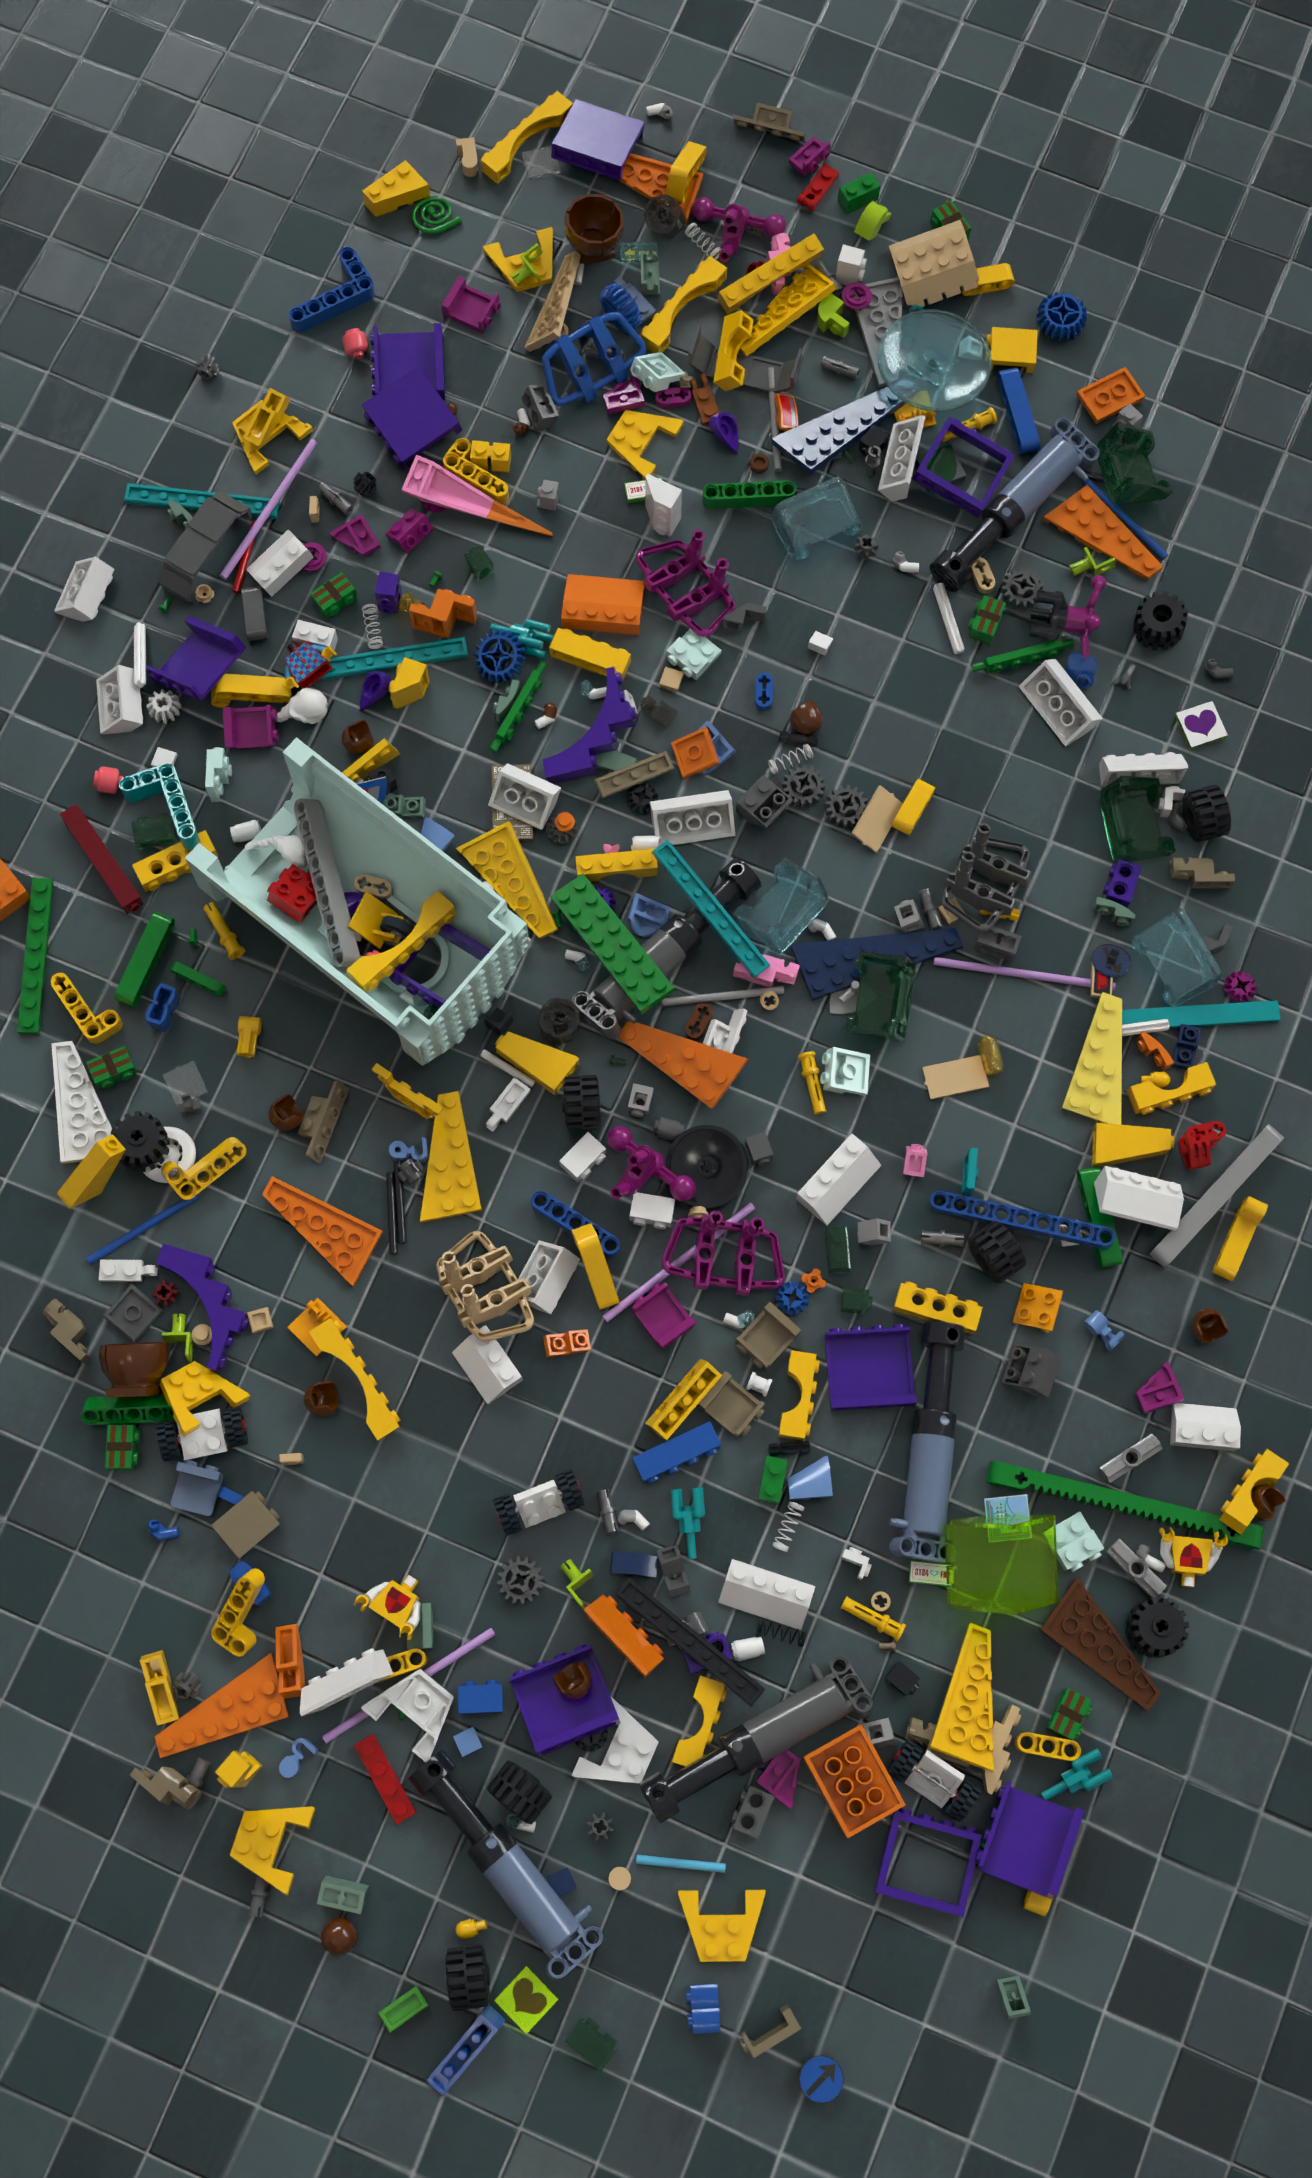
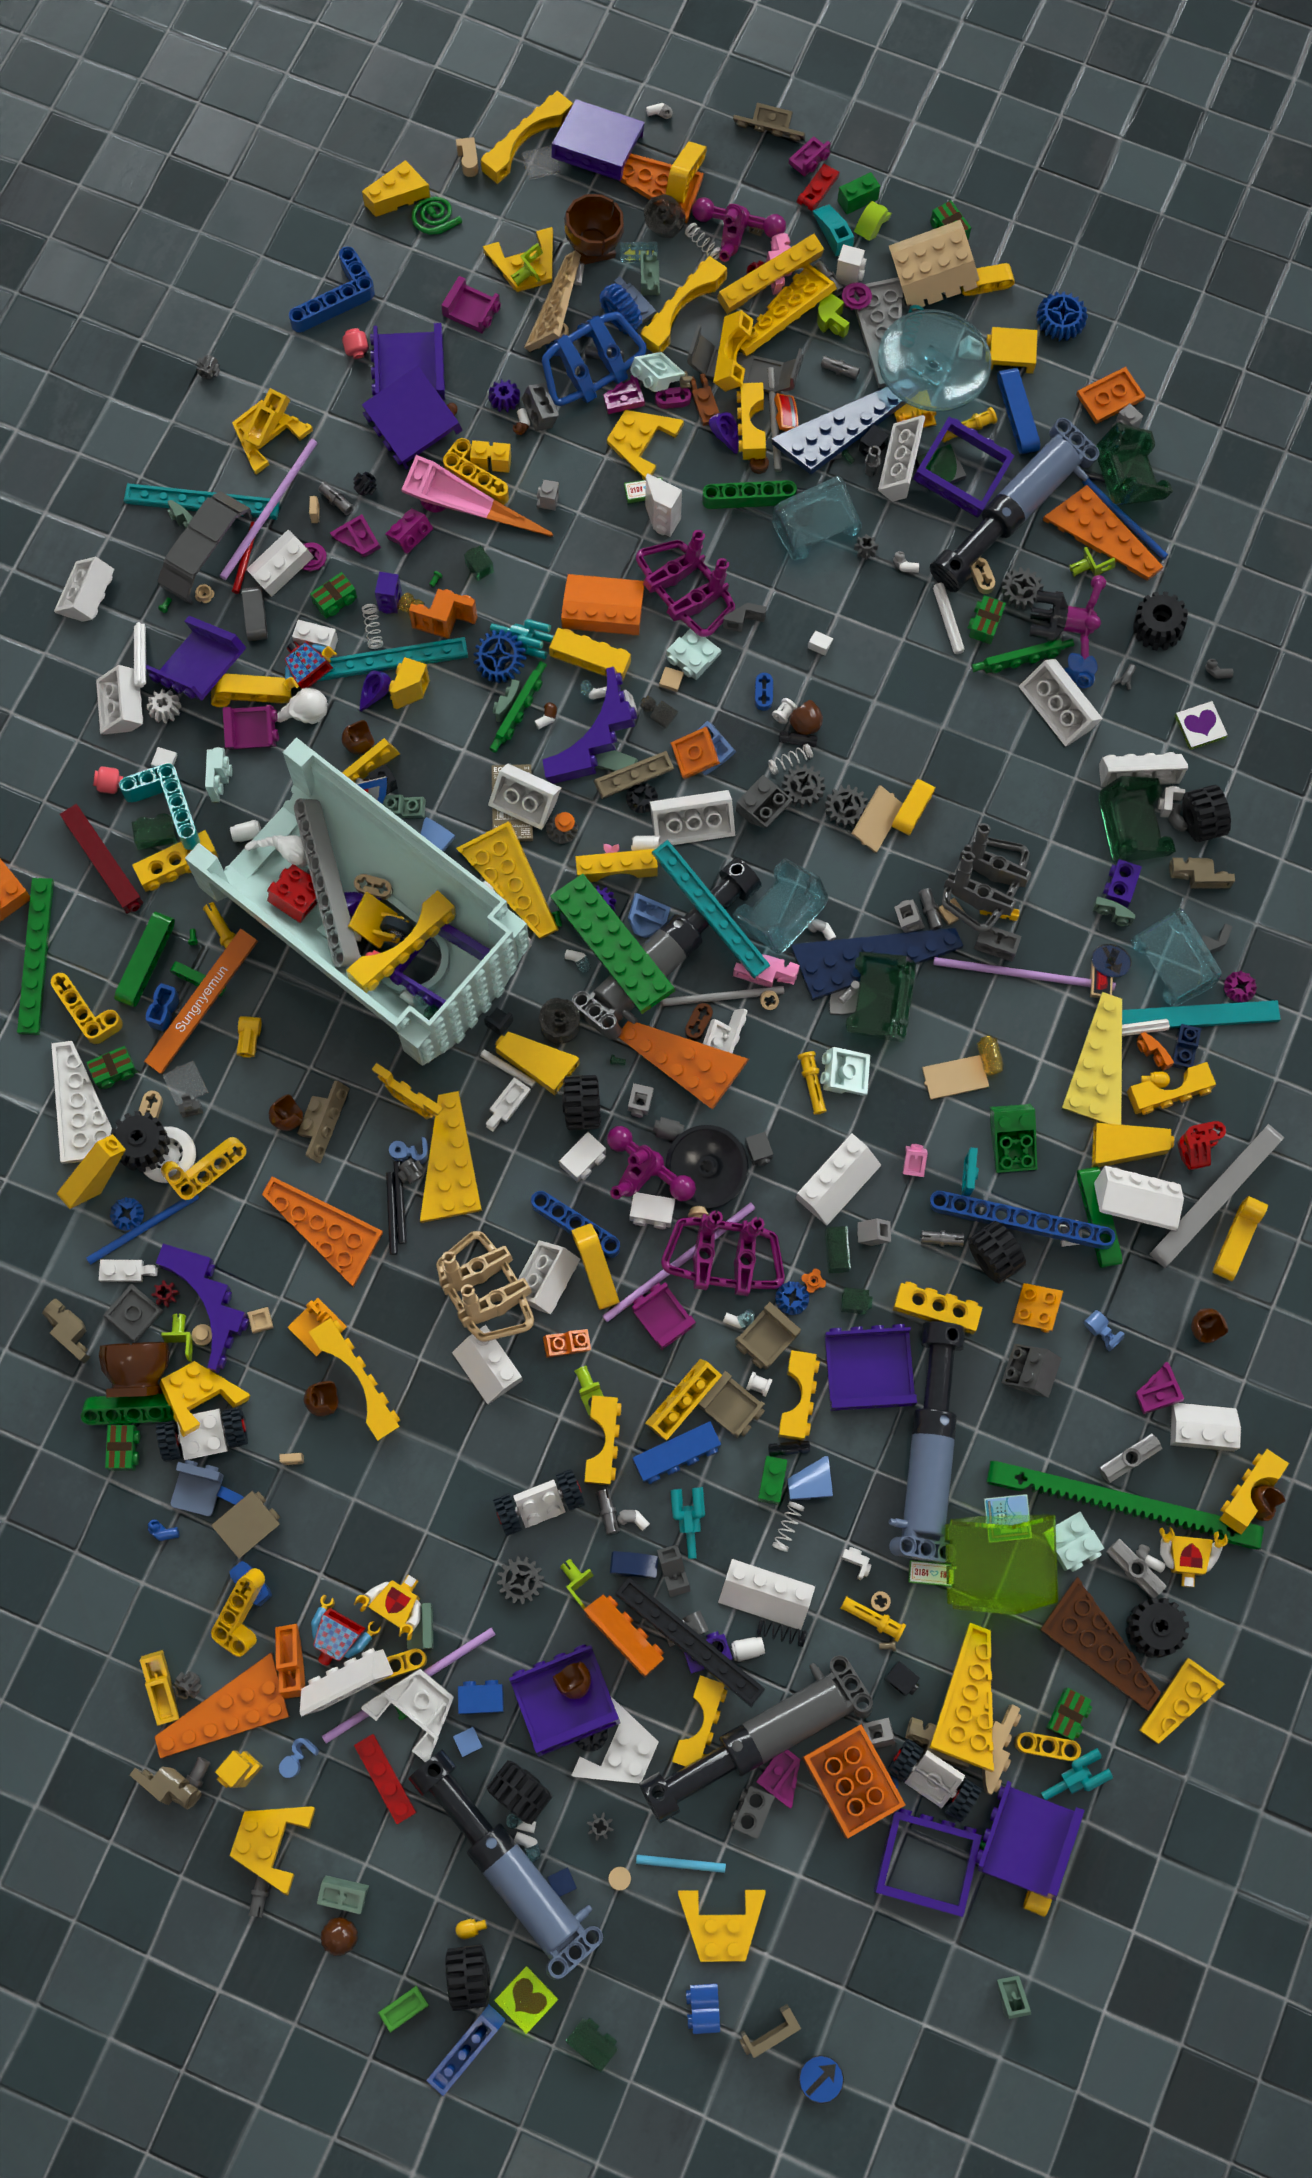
none -> blue gear [110,1197,144,1231]
none -> tan beam [139,1091,163,1119]
none -> orange tile [144,928,258,1074]
none -> torso [311,1595,381,1666]
none -> dark purple gear [488,379,520,413]
none -> arm [514,1831,541,1862]
none -> lime bracket [574,1366,603,1416]
none -> yellow arch [584,1395,621,1485]
none -> yellow arch [737,383,766,460]
none -> white bush [772,698,797,724]
none -> teal slope [812,204,854,256]
none -> green slope [990,1104,1037,1173]
none -> yellow wing [1139,1658,1225,1744]

